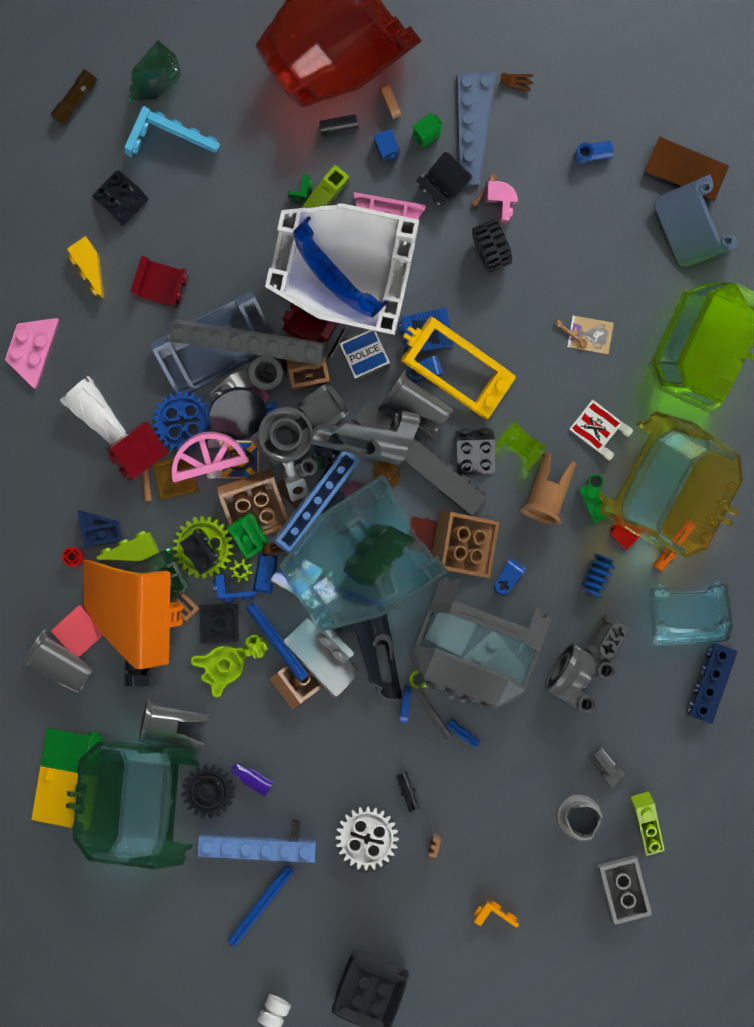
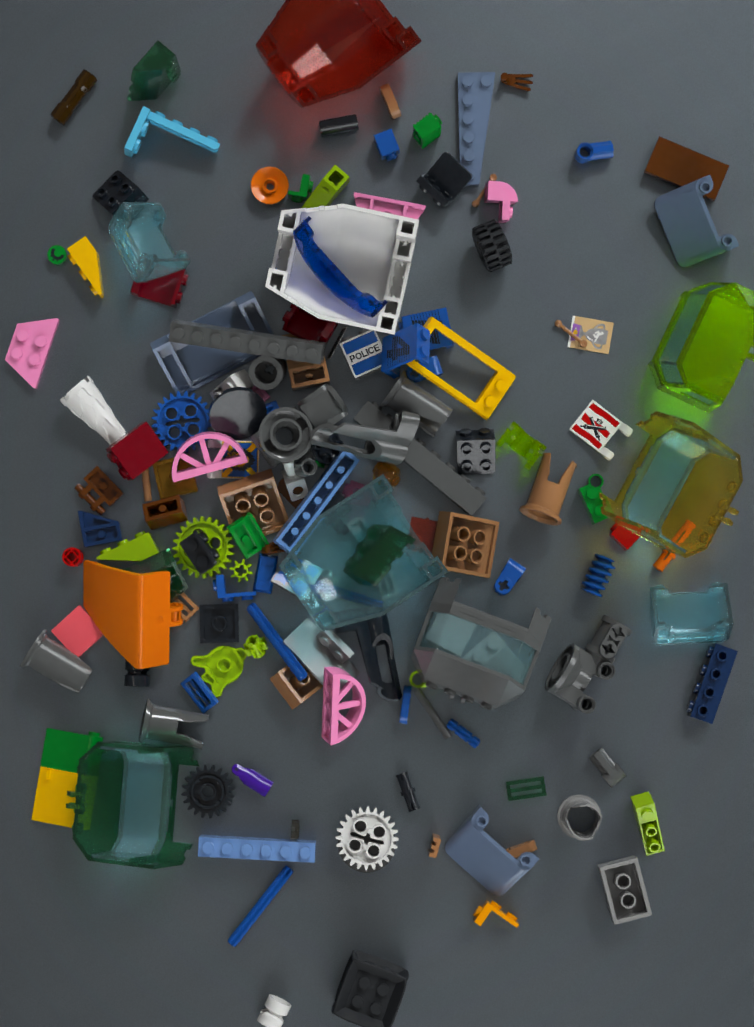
none -> green tile [47,245,67,265]
none -> reddish brown plate [74,466,124,516]
none -> clear light blue windscreen [108,202,191,283]
none -> reddish brown brick [142,495,188,530]
none -> blue tile [180,671,219,714]
none -> orange dish [251,166,289,204]
none -> bright pink window [321,667,366,745]
none -> blue panel [381,323,430,379]
none -> sand blue windscreen [445,805,539,896]
none -> clear green tile [505,776,547,801]
none -> medium nougat beam [505,840,537,858]

